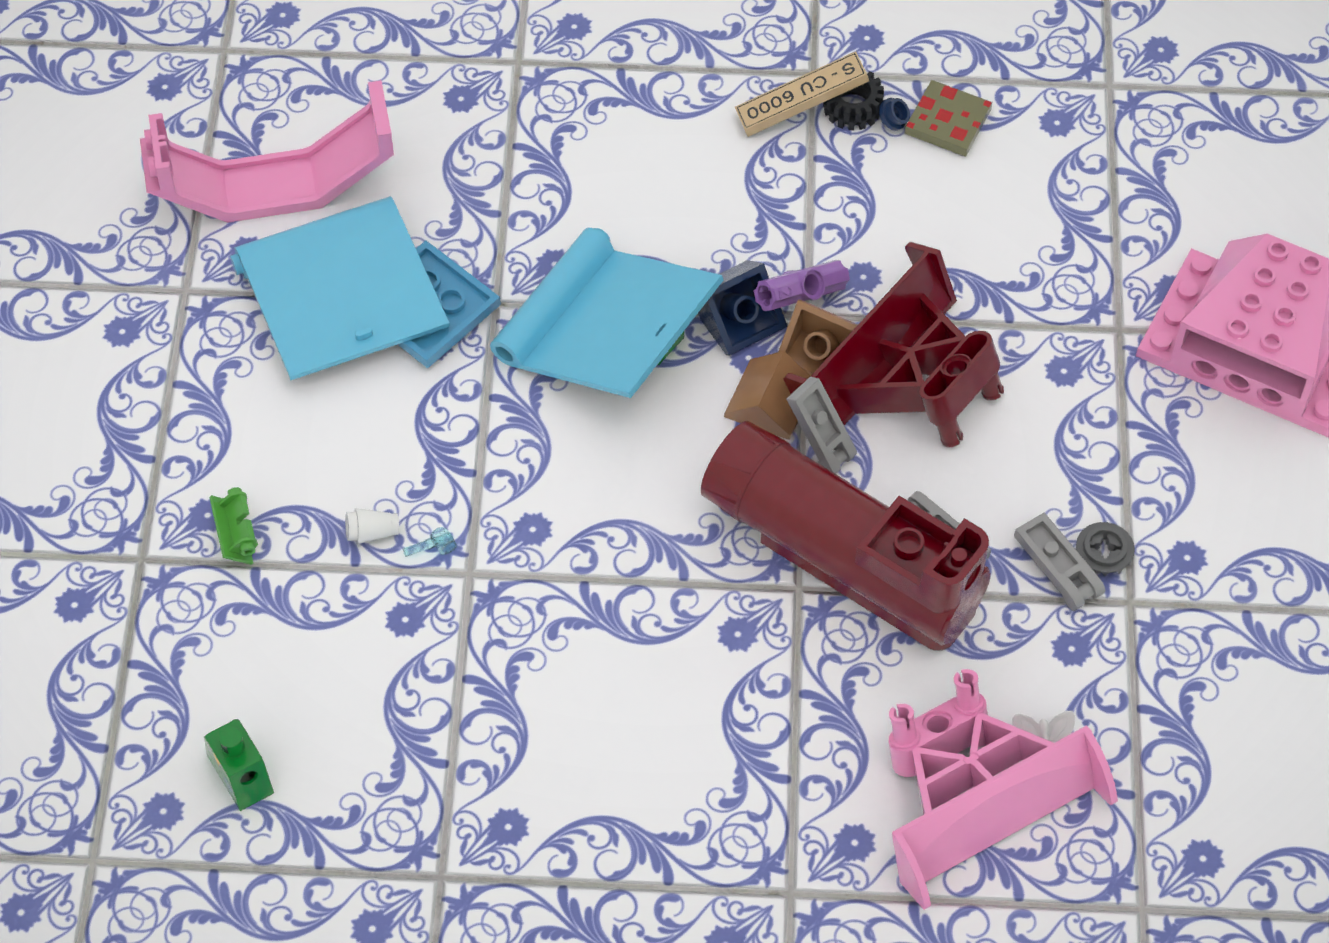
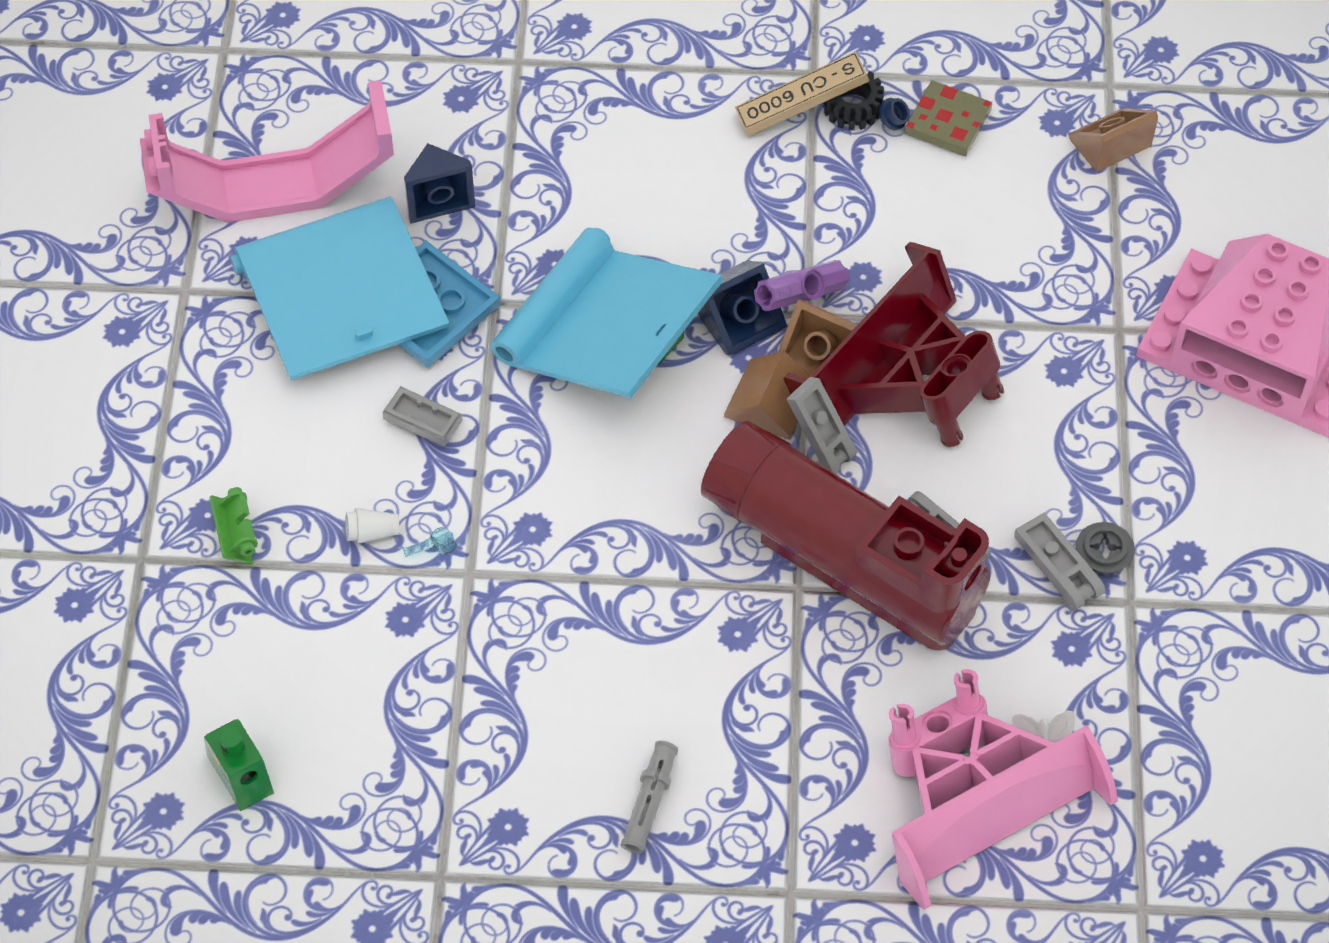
none -> light grey plate [382,386,463,447]
none -> dark blue slope [404,143,475,224]
none -> light grey pin [620,740,678,854]
none -> medium nougat slope [1068,108,1158,172]

